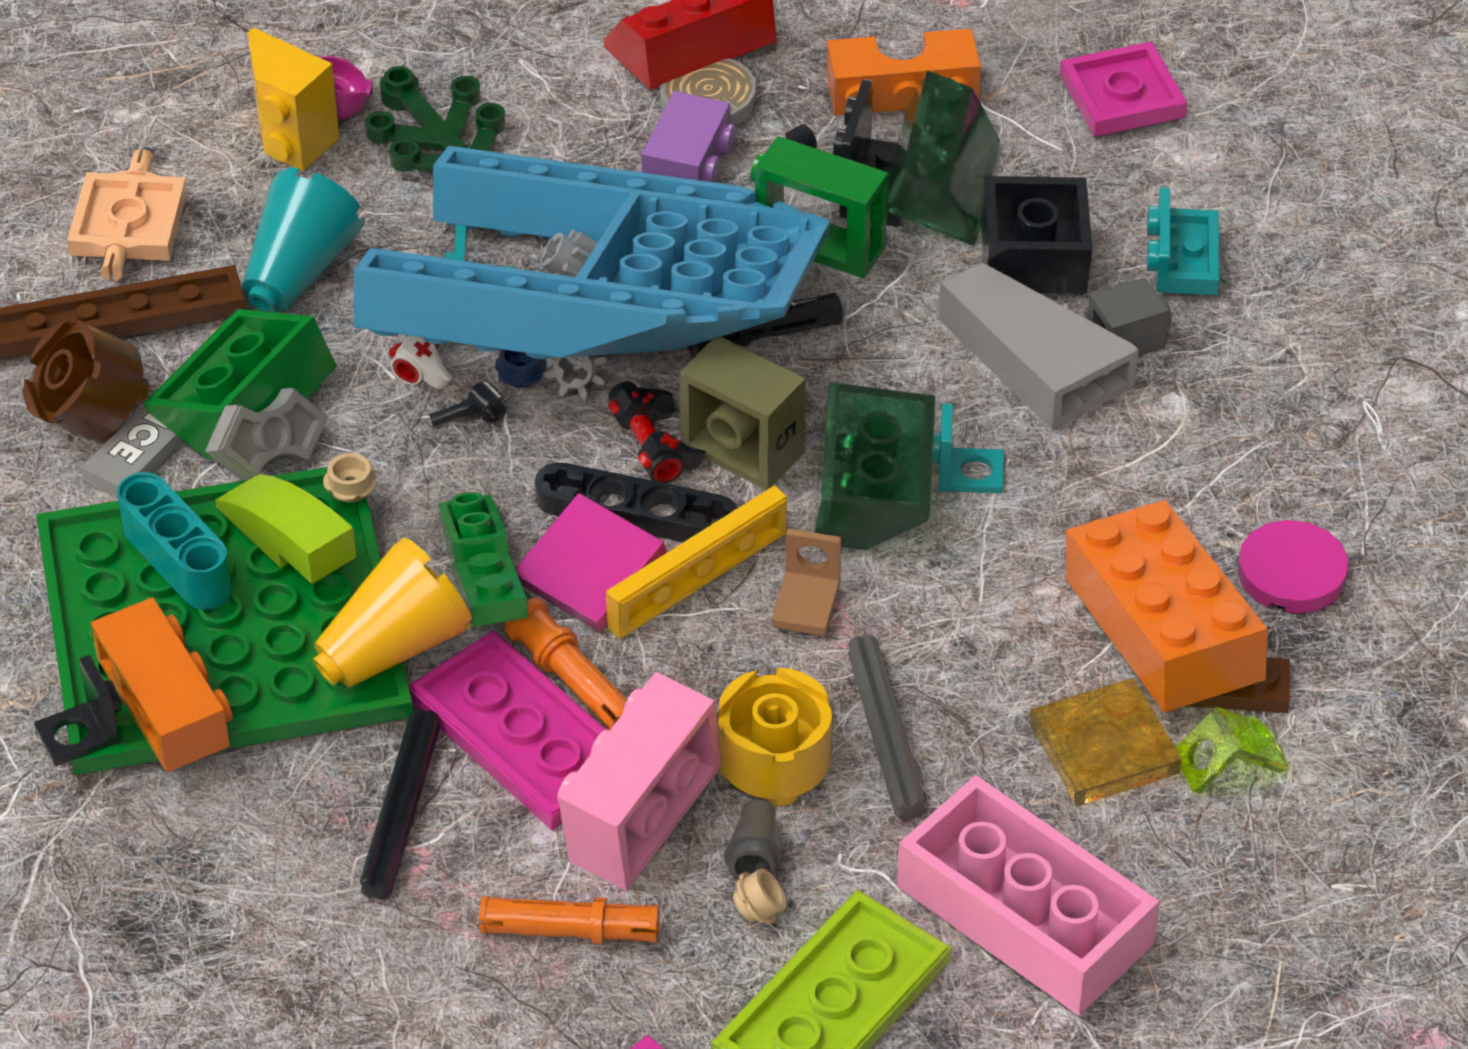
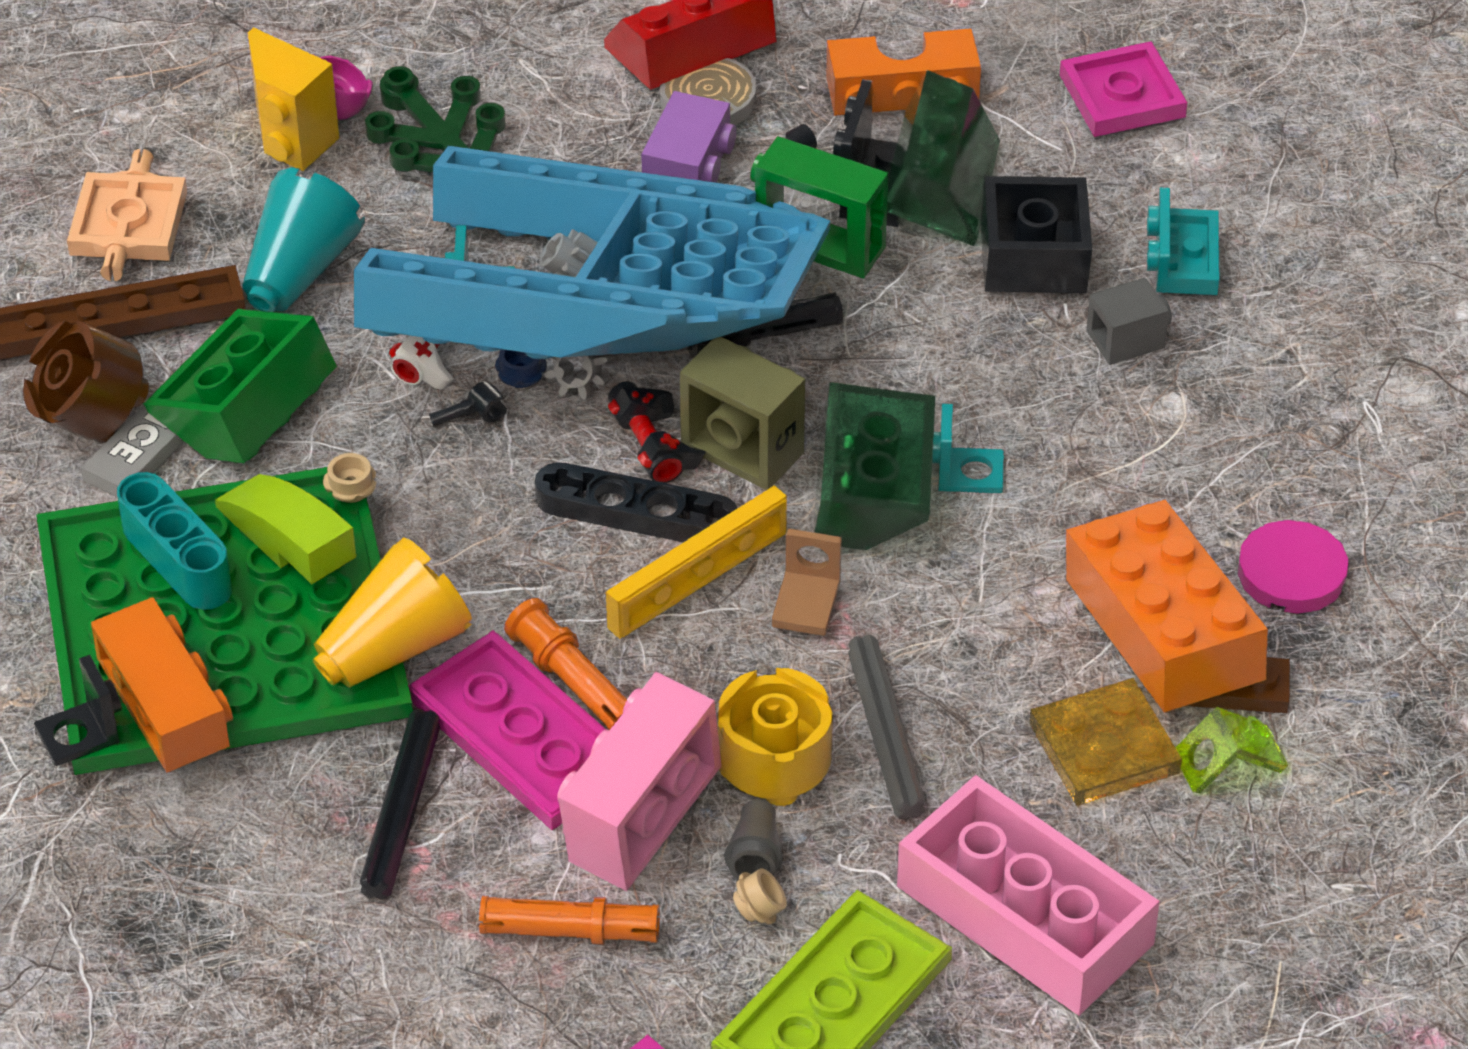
light grey tile [205,388,328,480] -> none
green slope [438,492,529,627] -> none
dark pink tile [515,493,667,632] -> none
light grey slope [939,263,1139,429] -> none

